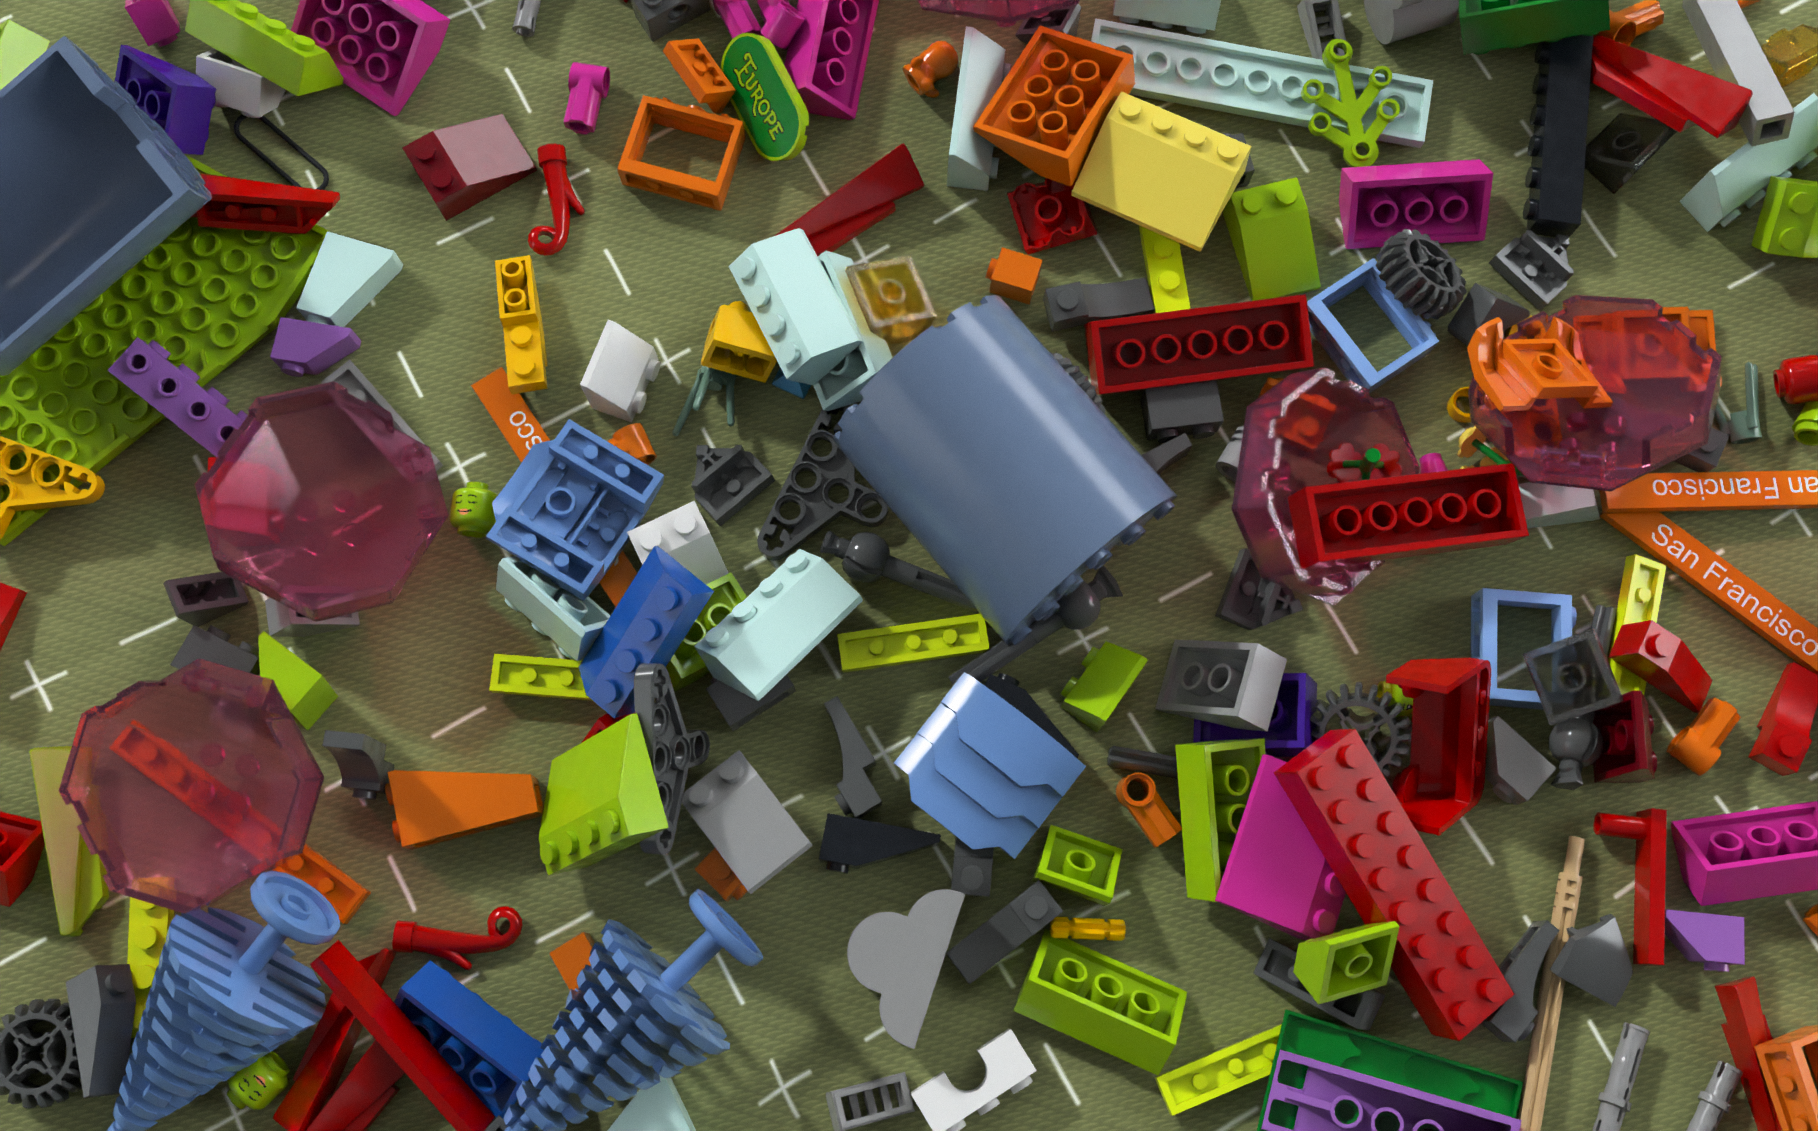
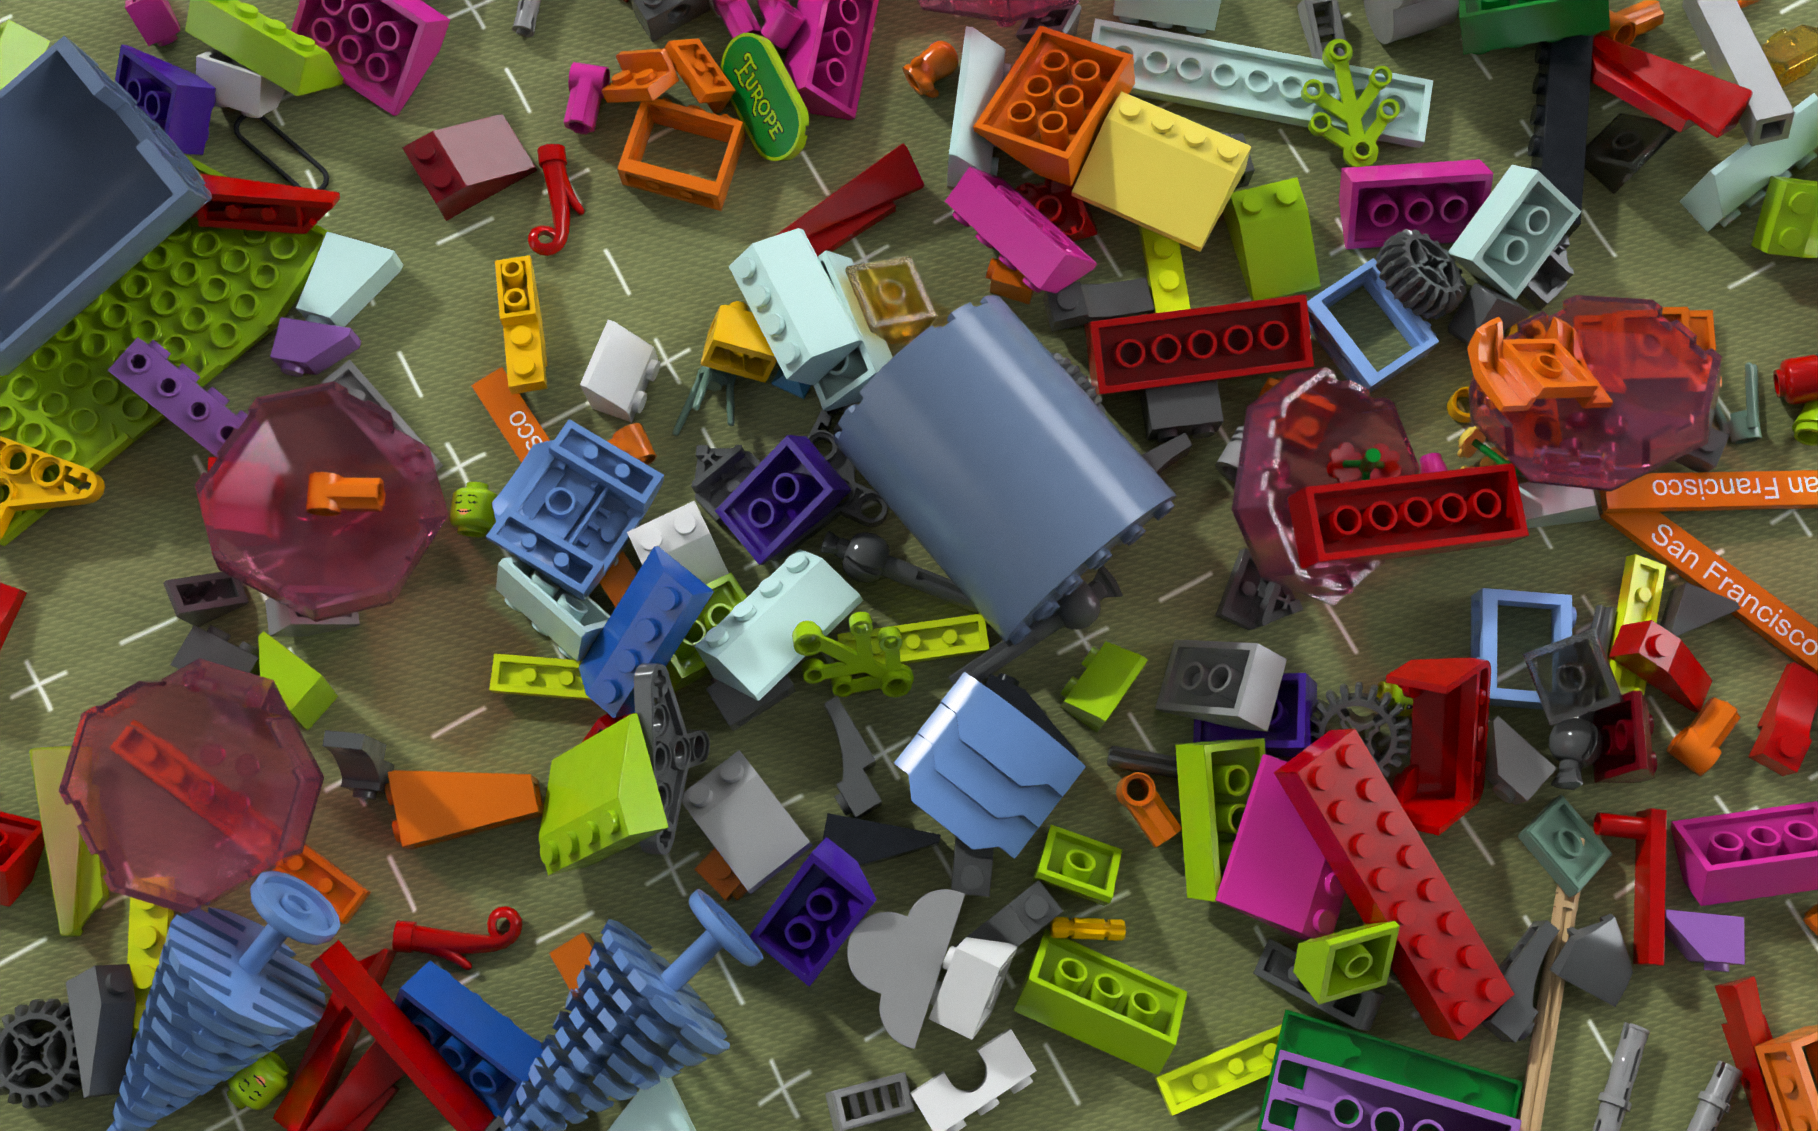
none -> orange piece [306,472,386,516]
none -> orange bracket [601,48,680,103]
none -> dark purple slope [715,435,851,565]
none -> dark purple slope [749,837,877,987]
none -> lime plant [792,612,914,698]
none -> white slope [929,937,1018,1040]
none -> dark pink slope [945,167,1097,294]
none -> light aqua slope [1447,165,1581,300]
none -> sand green tile [1517,795,1613,898]
none -> dark grey slope [1660,582,1741,636]

